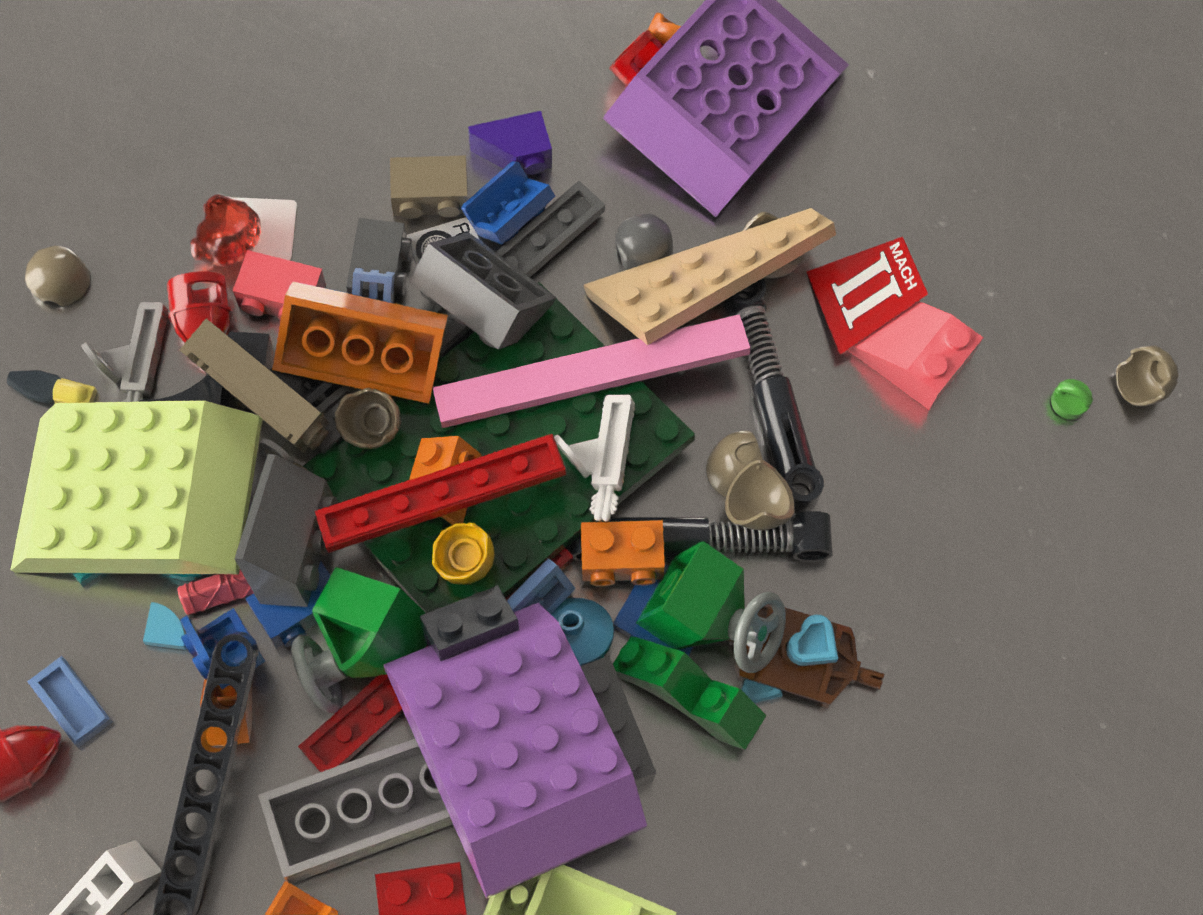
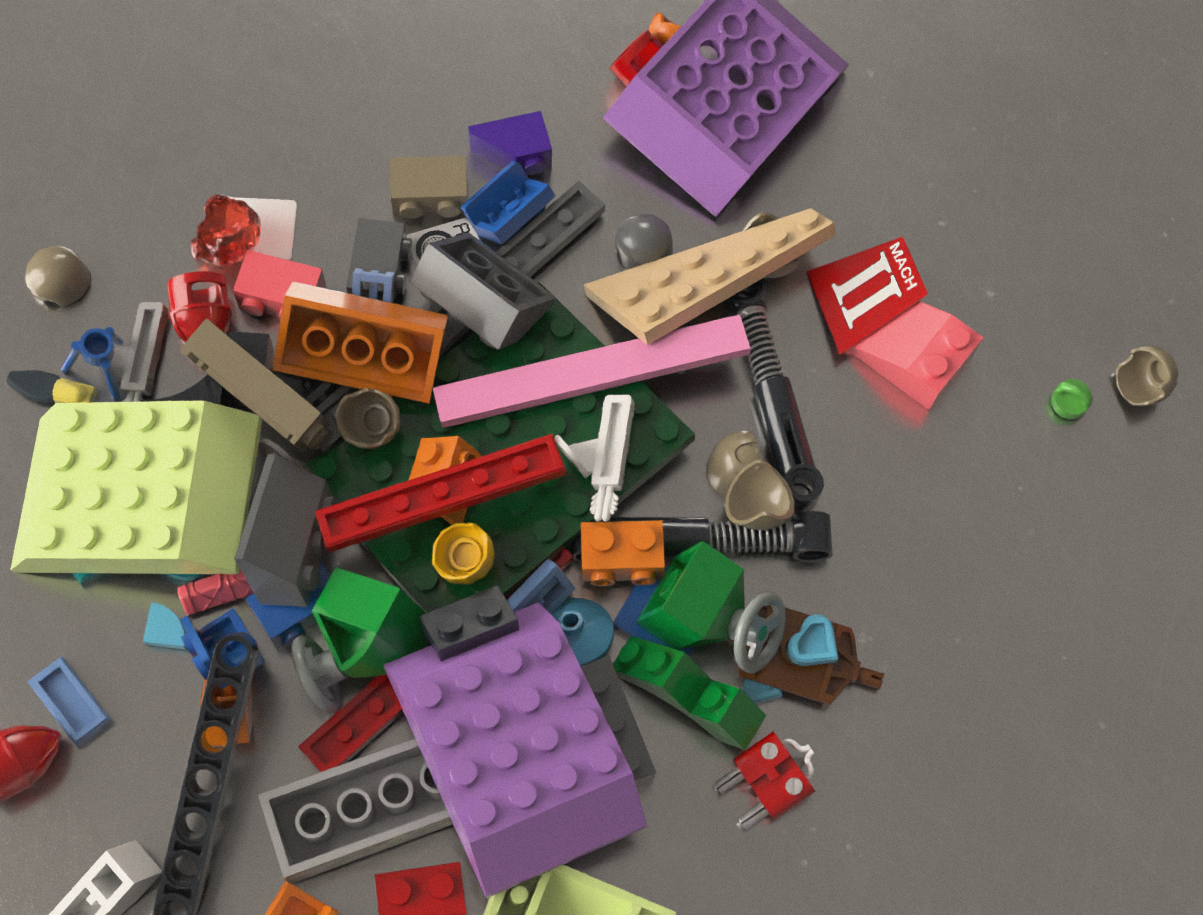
none -> blue plant [61,327,124,402]
none -> red piece [714,731,816,829]

